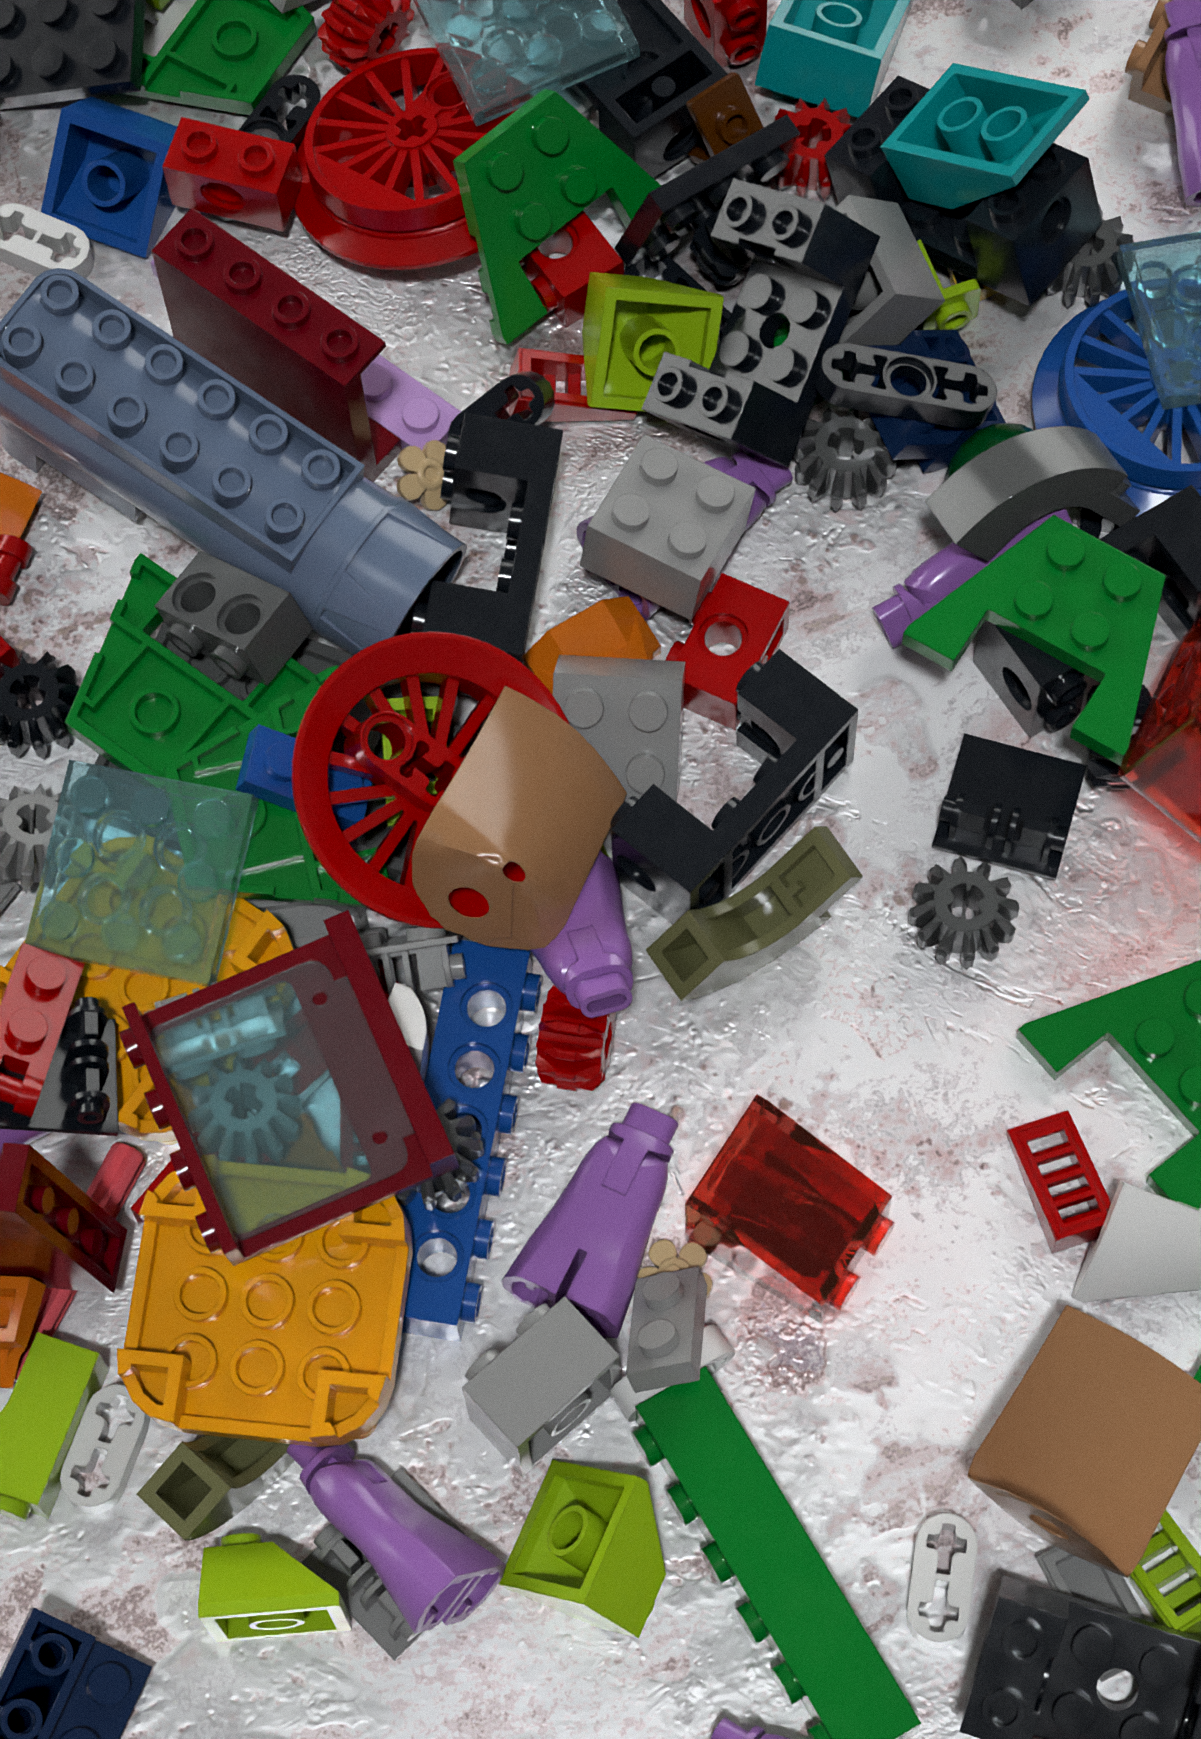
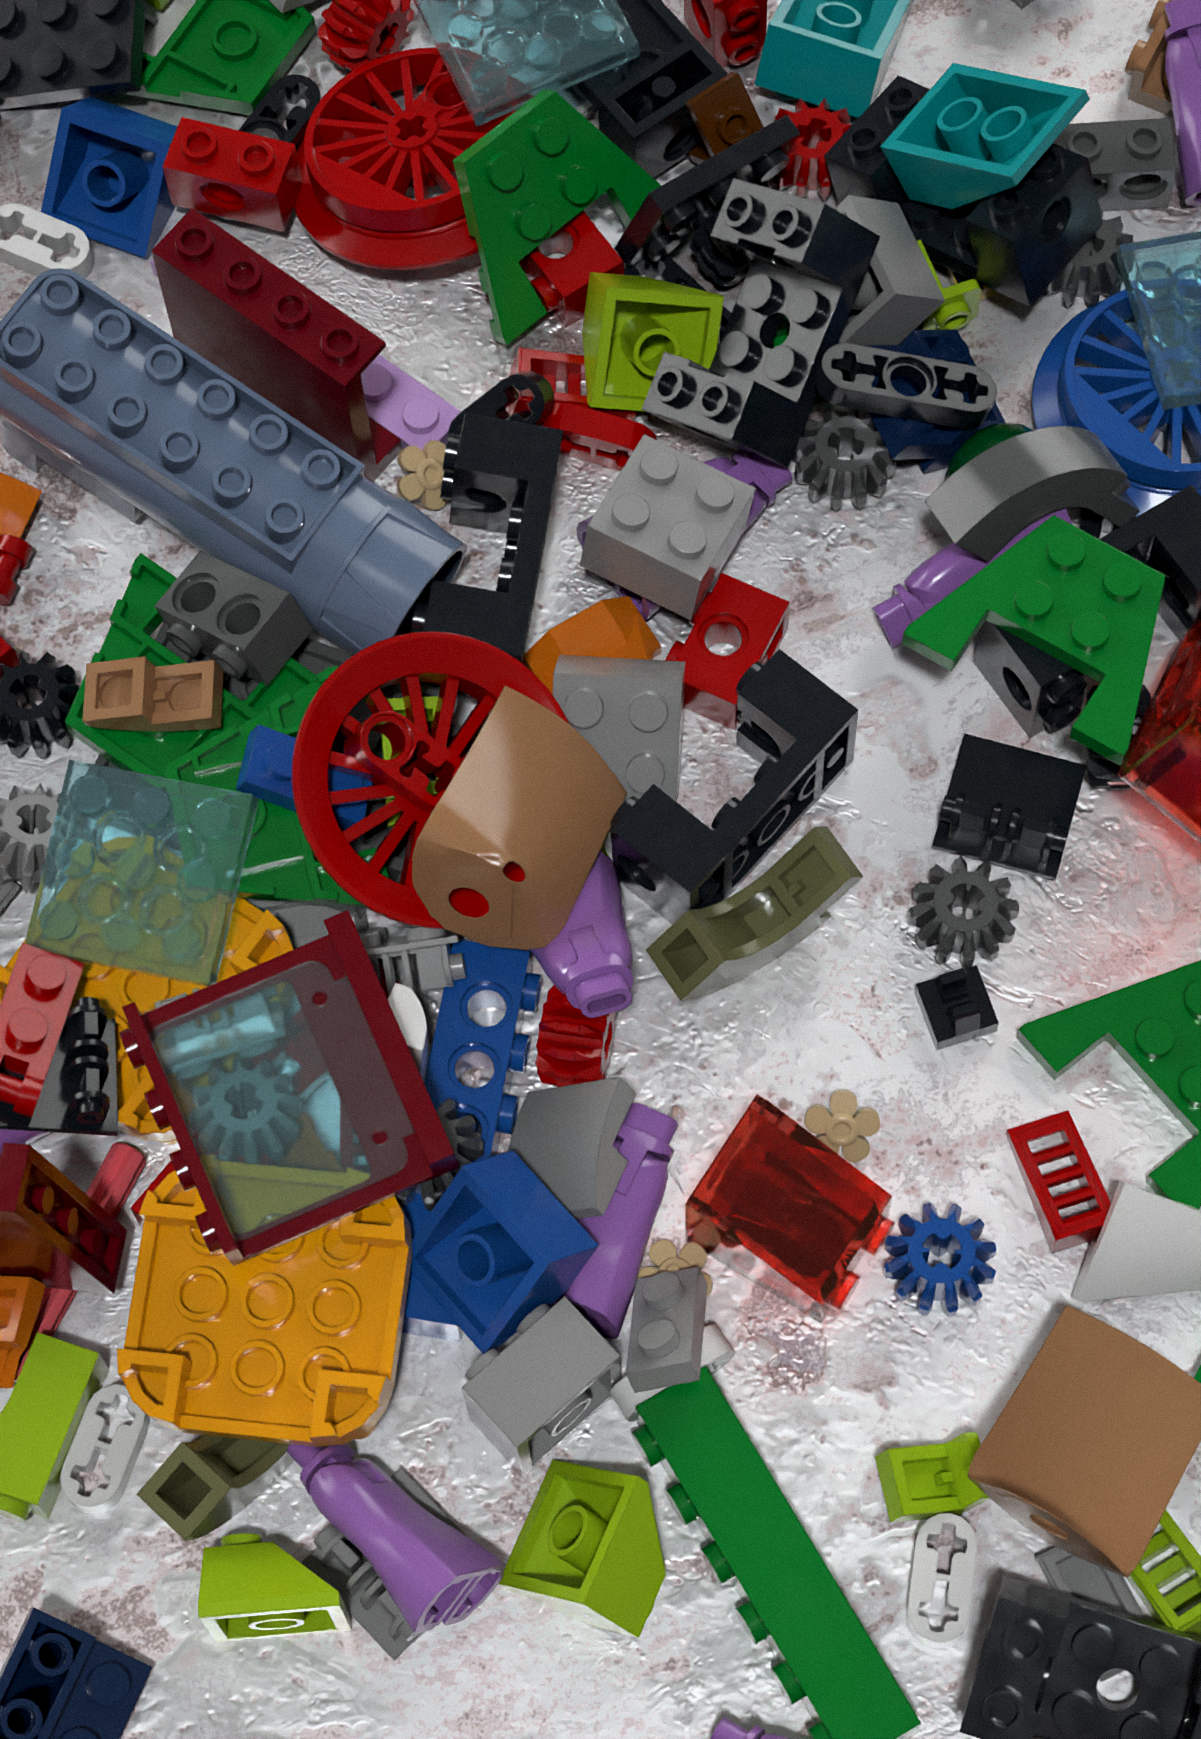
none -> medium nougat slope [83,657,224,731]
none -> blue slope [410,1150,599,1354]
none -> light grey slope [508,1077,636,1219]
none -> red beam [542,402,658,471]
none -> tan plant [804,1090,880,1163]
none -> lime bracket [875,1432,990,1523]
none -> blue gear [884,1202,997,1317]
none -> black tile [914,965,999,1050]
none -> dark grey brick [1053,118,1177,211]

